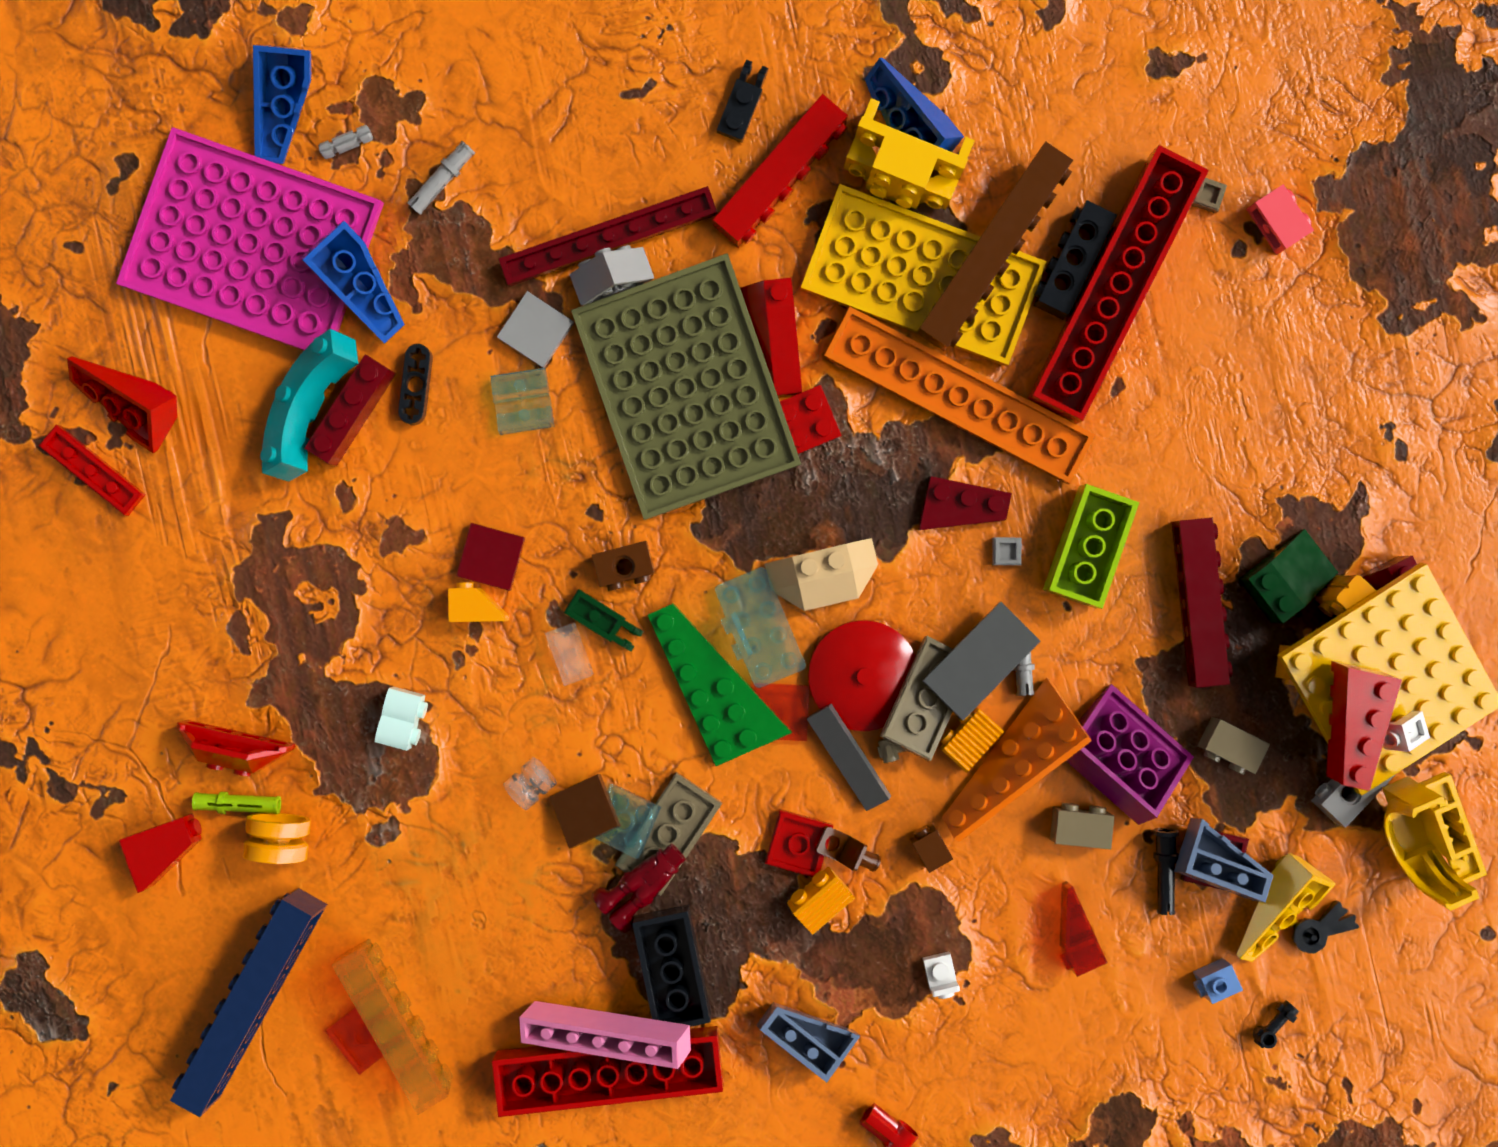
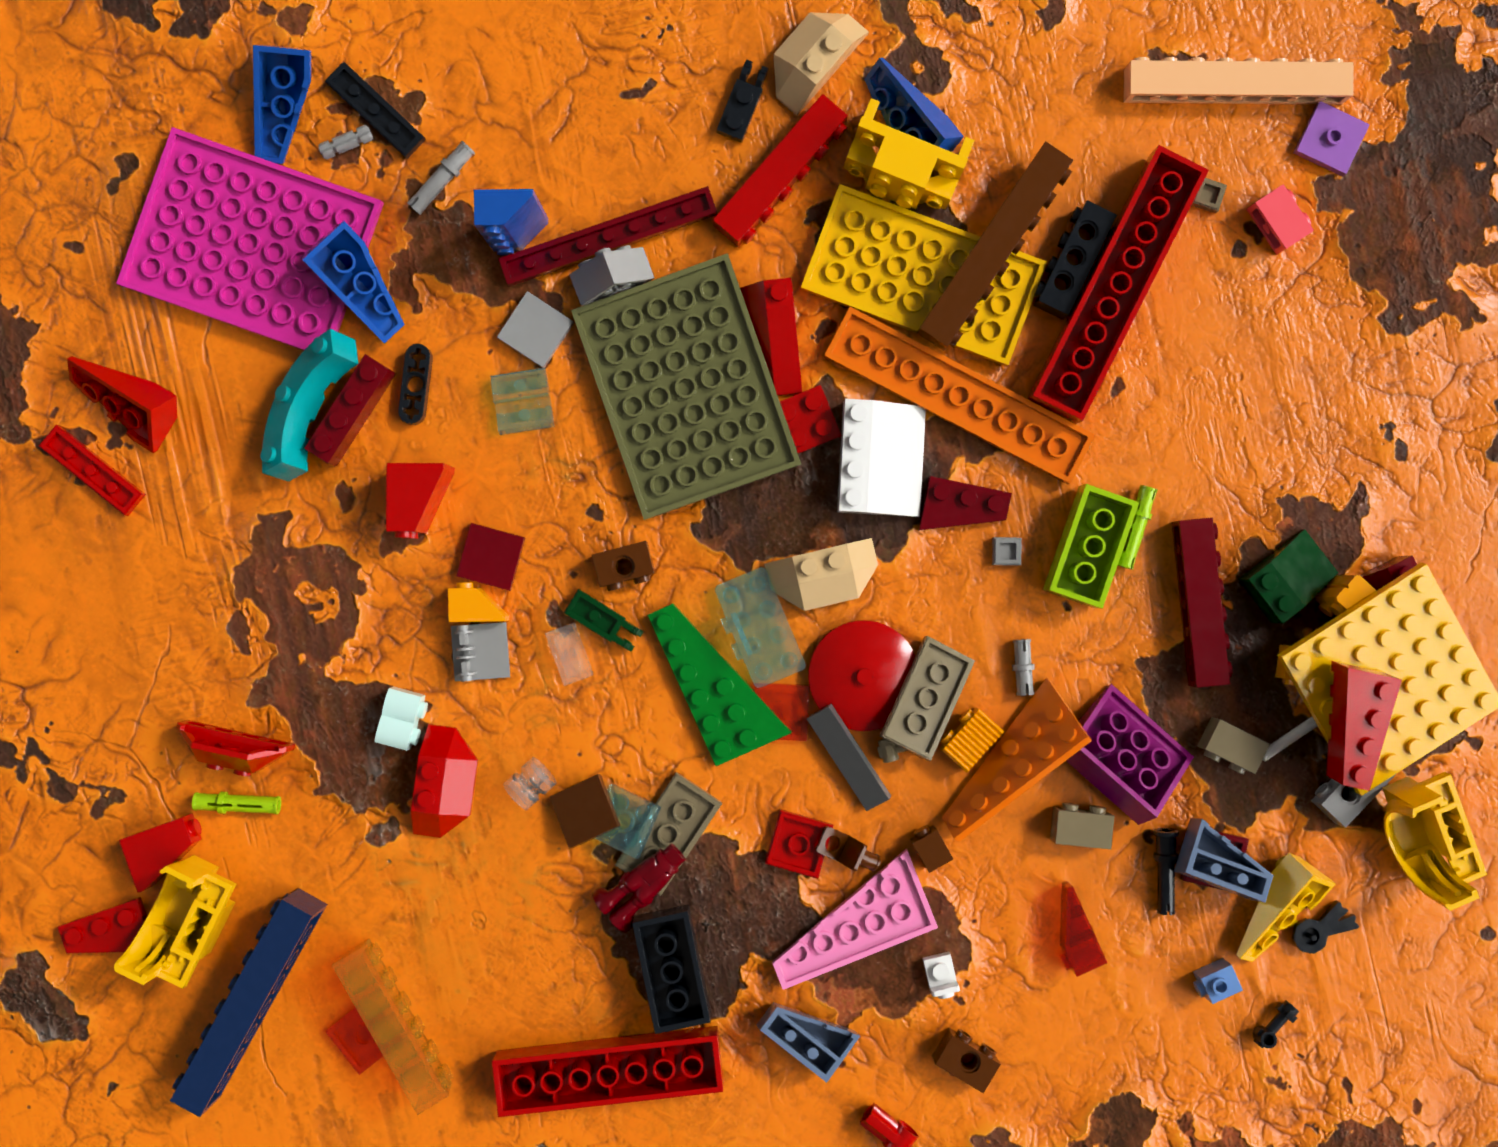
light orange wheel [243,813,311,864] -> none
bright pink brick [519,1001,691,1069] -> none
light orange brick [787,867,855,935] -> none
dark grey tile [922,602,1041,721] -> none
bracket [1383,711,1430,752] -> none
none -> red wing [57,897,147,953]
none -> yellow piece [114,855,236,989]
none -> black tile [325,61,426,159]
none -> red slope [386,463,455,539]
none -> red wedge [411,724,478,838]
none -> light grey hinge [451,622,510,682]
none -> blue slope [474,189,548,256]
none -> bright pink wing [772,849,938,990]
none -> tan wedge [774,12,869,116]
none -> white slope [837,399,926,517]
none -> reddish brown brick [932,1028,1001,1094]
none -> lime pin [1118,485,1158,570]
none -> light nougat brick [1124,57,1354,104]
none -> white bar [1263,717,1317,762]
none -> medium lavender plate [1293,101,1370,177]

